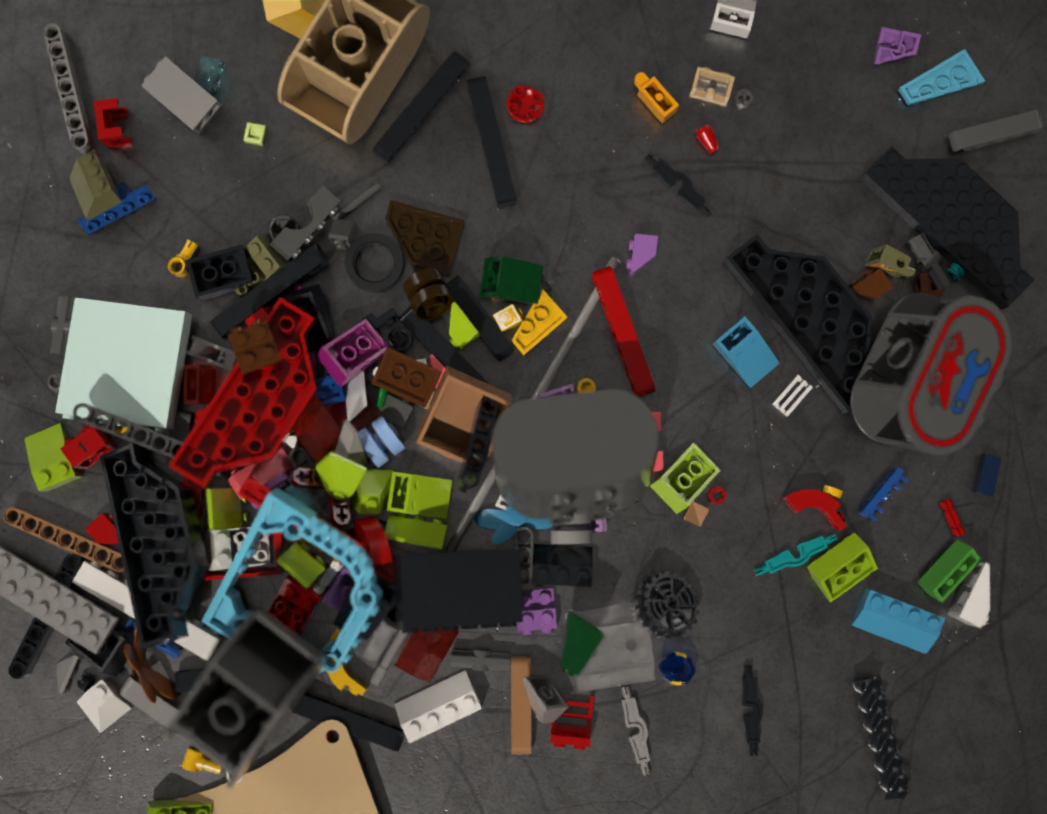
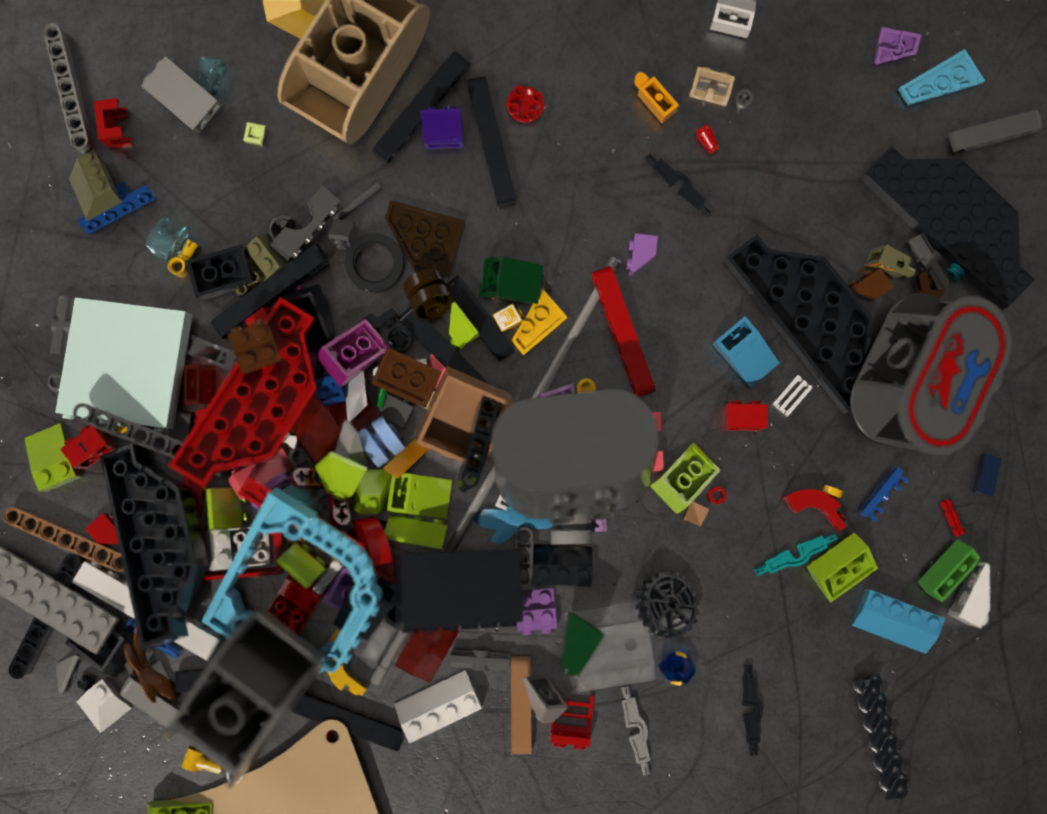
none -> clear light blue helmet [146,215,191,263]
none -> light orange sticker [383,439,430,479]
none -> dark purple slope [420,106,464,149]
none -> red brick [722,401,767,431]

